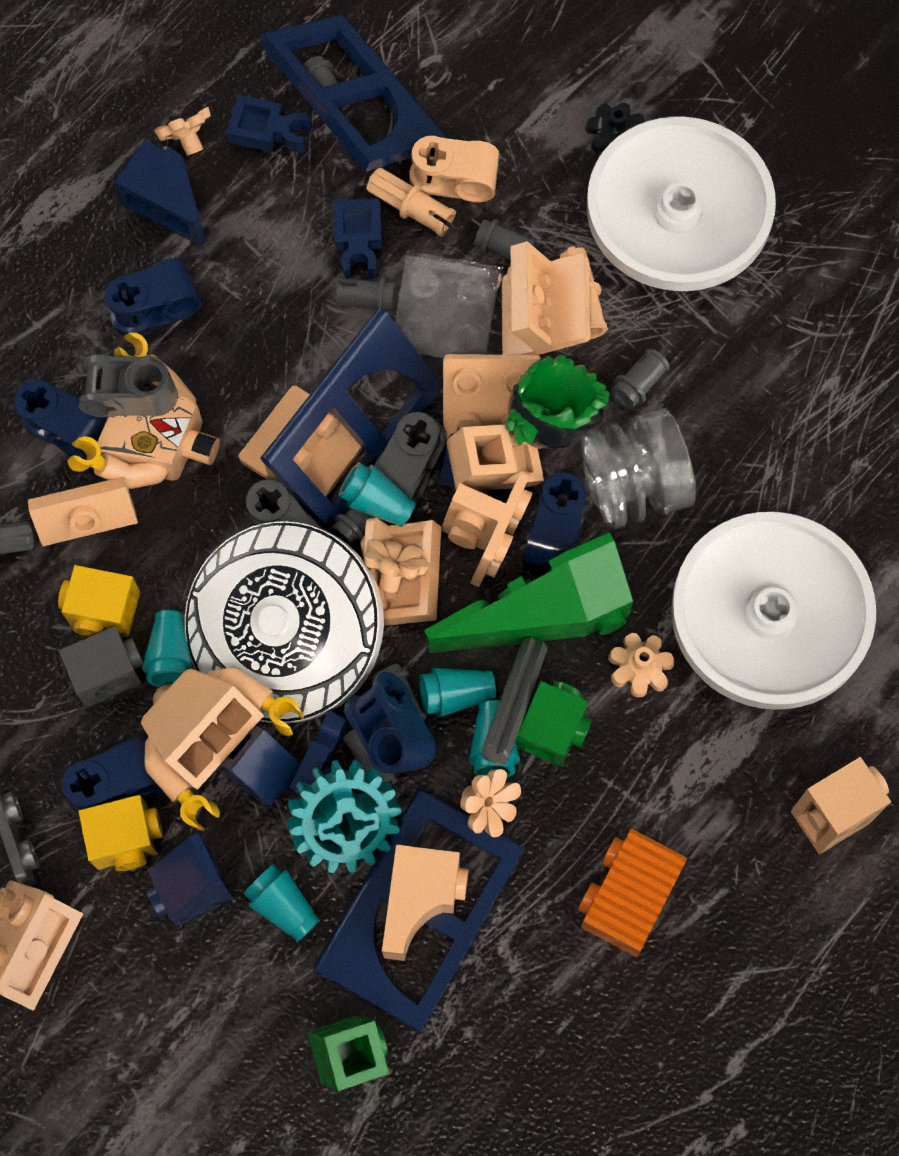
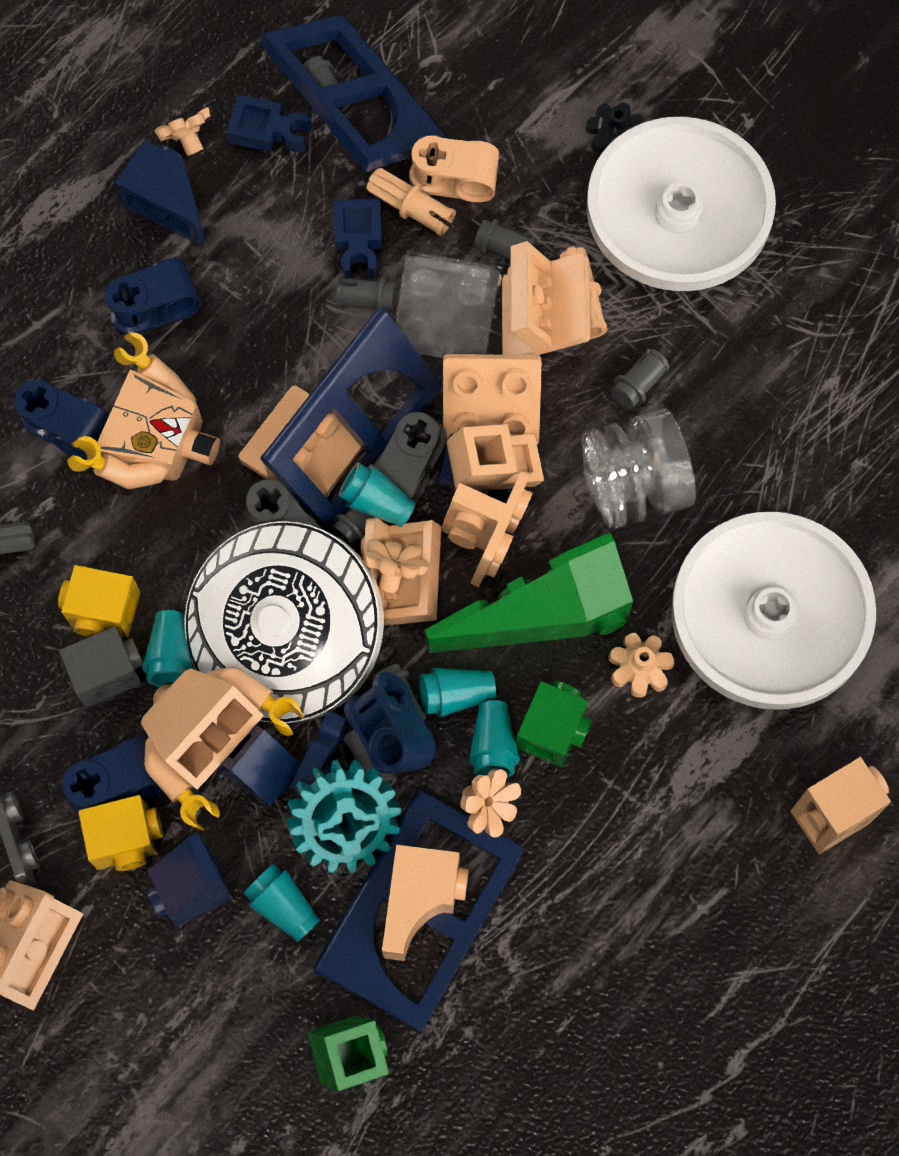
light nougat plate [28,476,138,547] -> none
dark grey piece [79,354,178,418] -> none
dark grey axle [481,637,548,765] -> none
green hair [506,355,610,449] -> none
dark blue piece [523,472,586,569] -> none
orange brick [578,828,687,957] -> none

